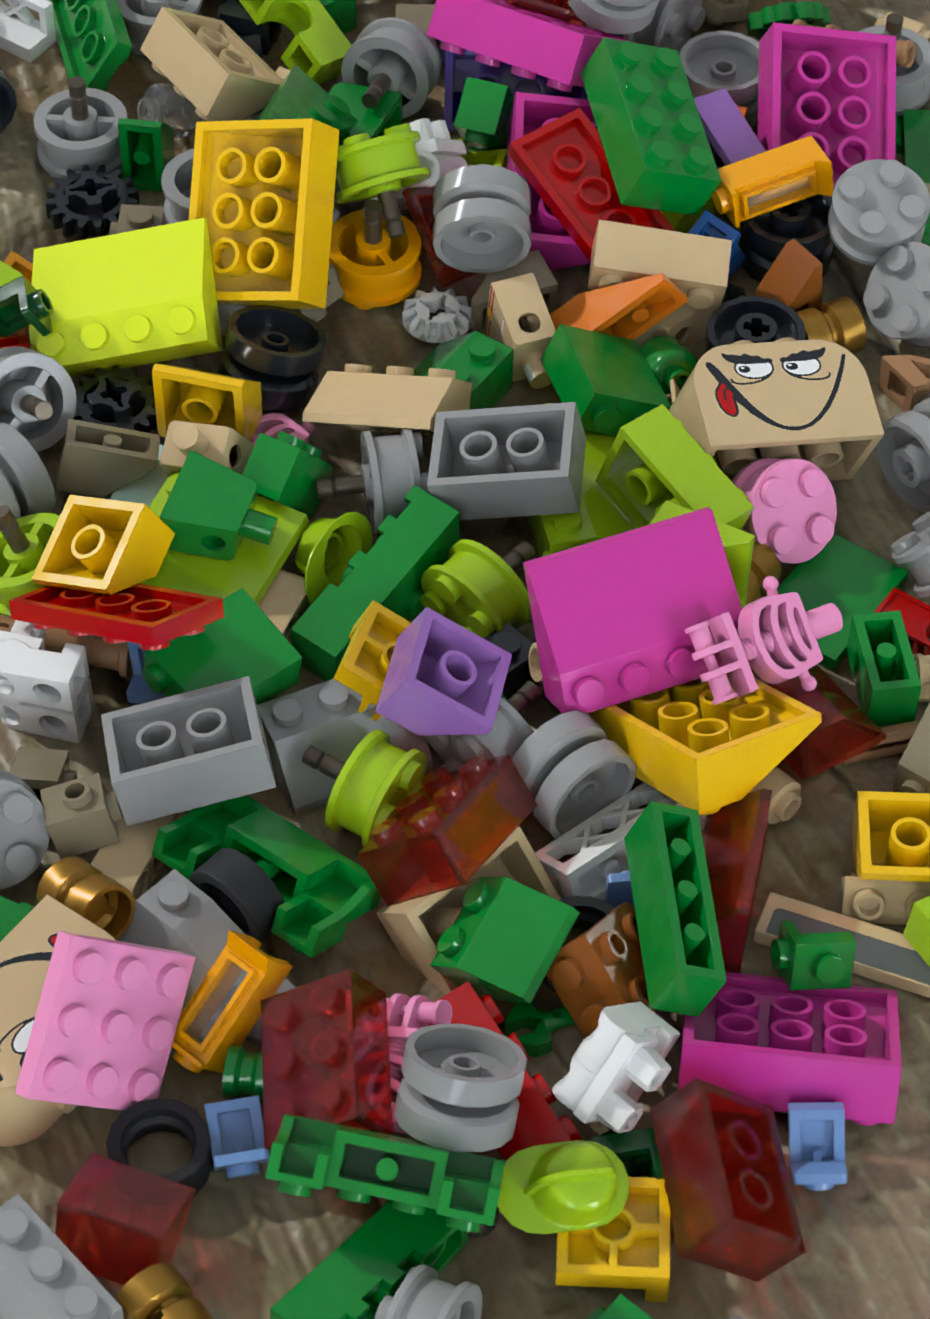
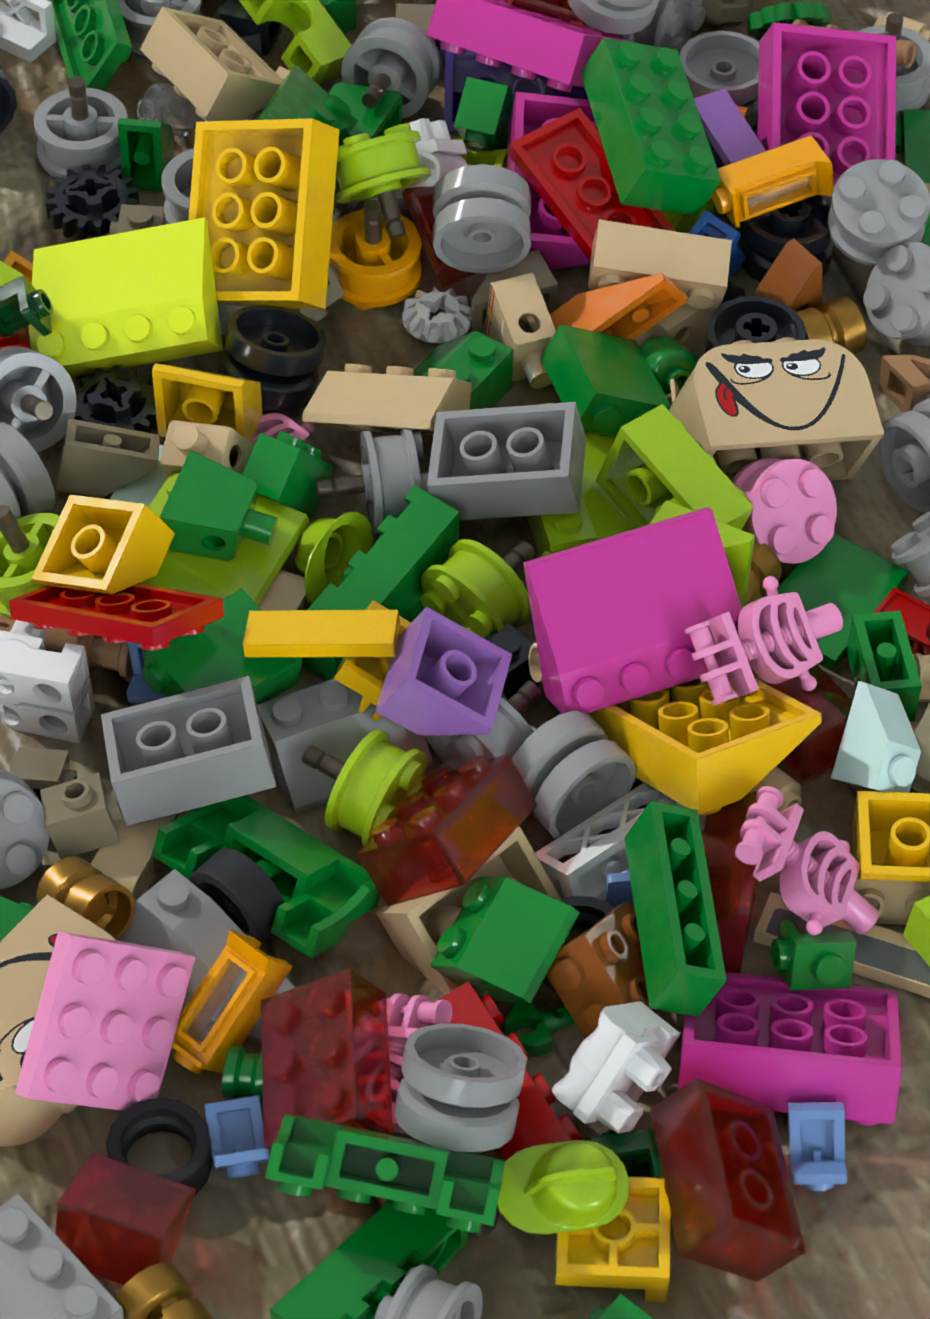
none -> yellow tile [242,610,400,658]
none -> bright pink torso [735,786,879,935]
none -> light aqua slope [831,681,921,793]

